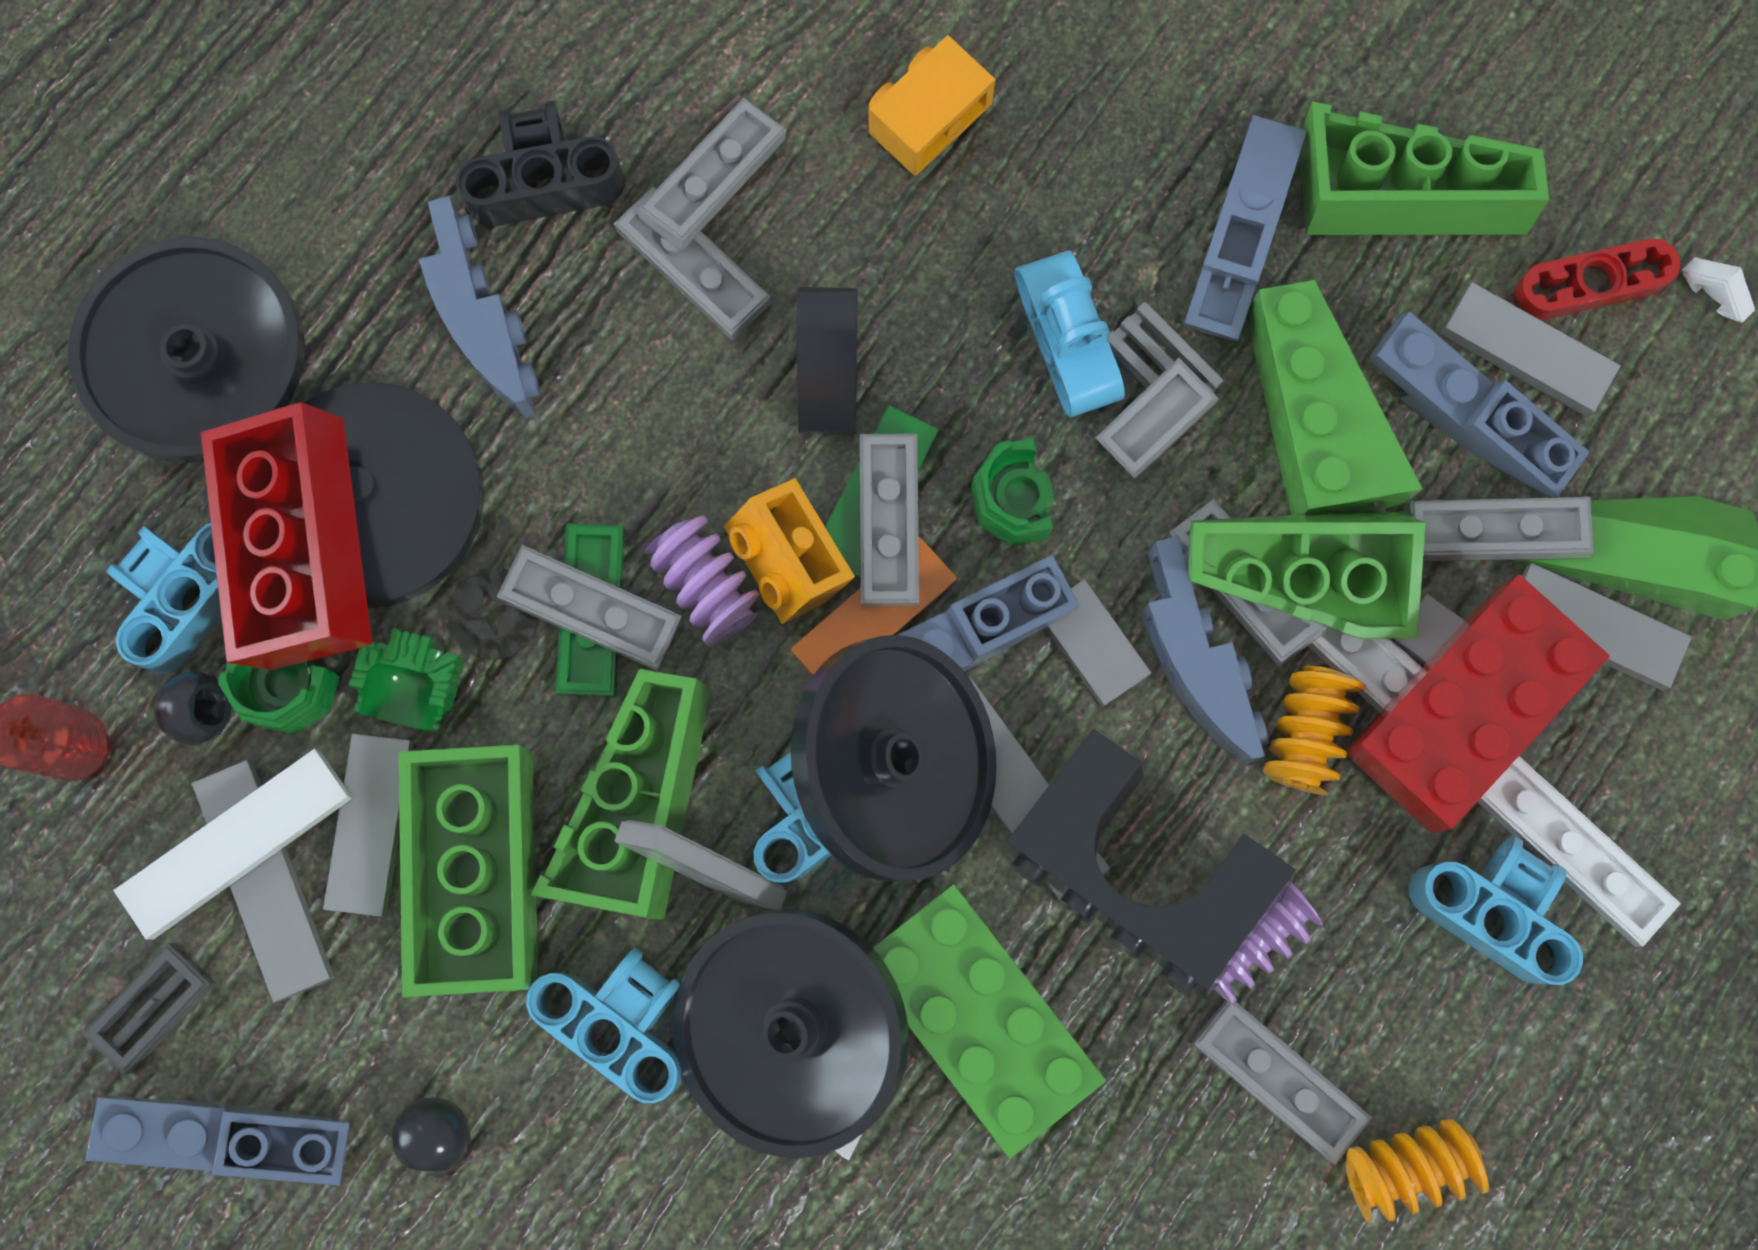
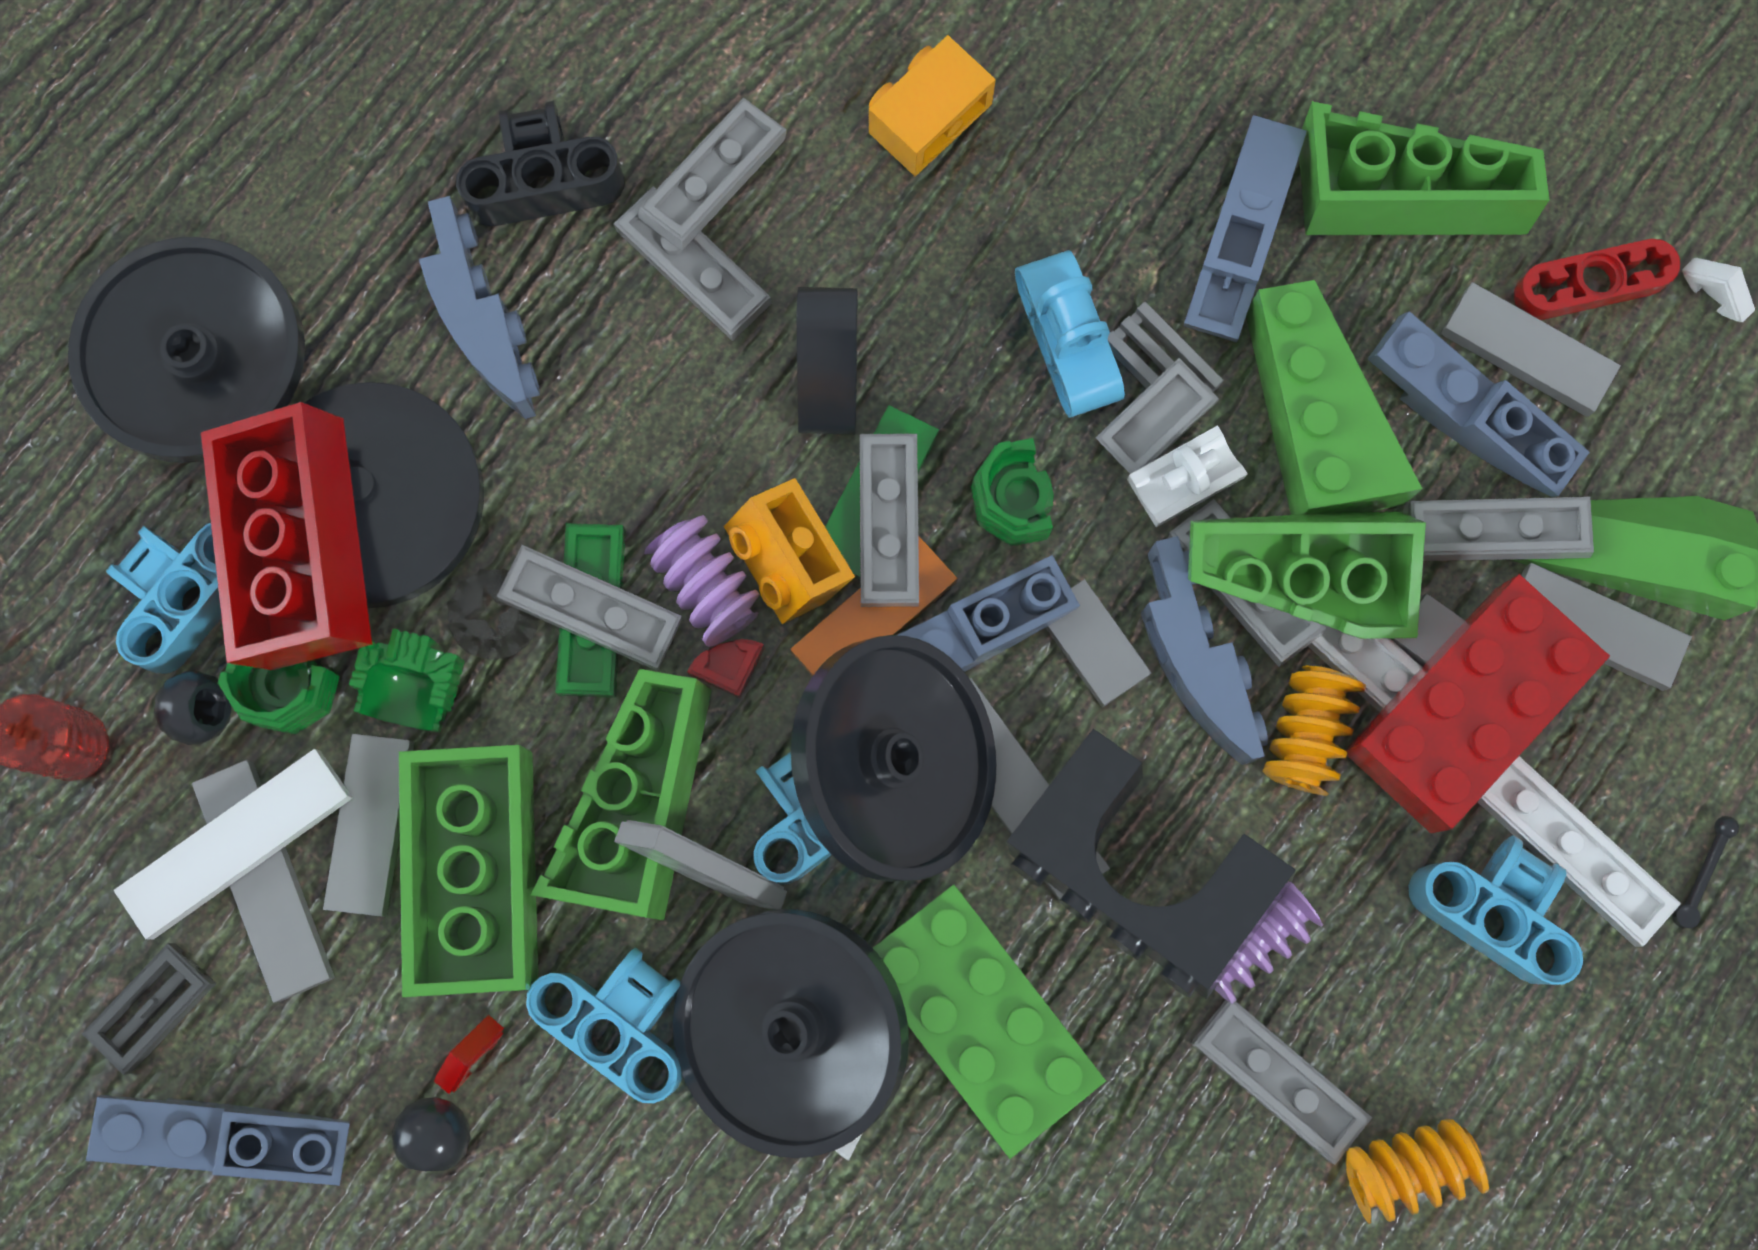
none -> red tile [434,1015,504,1094]
none -> red tile [687,639,765,698]
none -> white hips [1127,425,1247,528]
none -> black hinge [1672,816,1739,928]

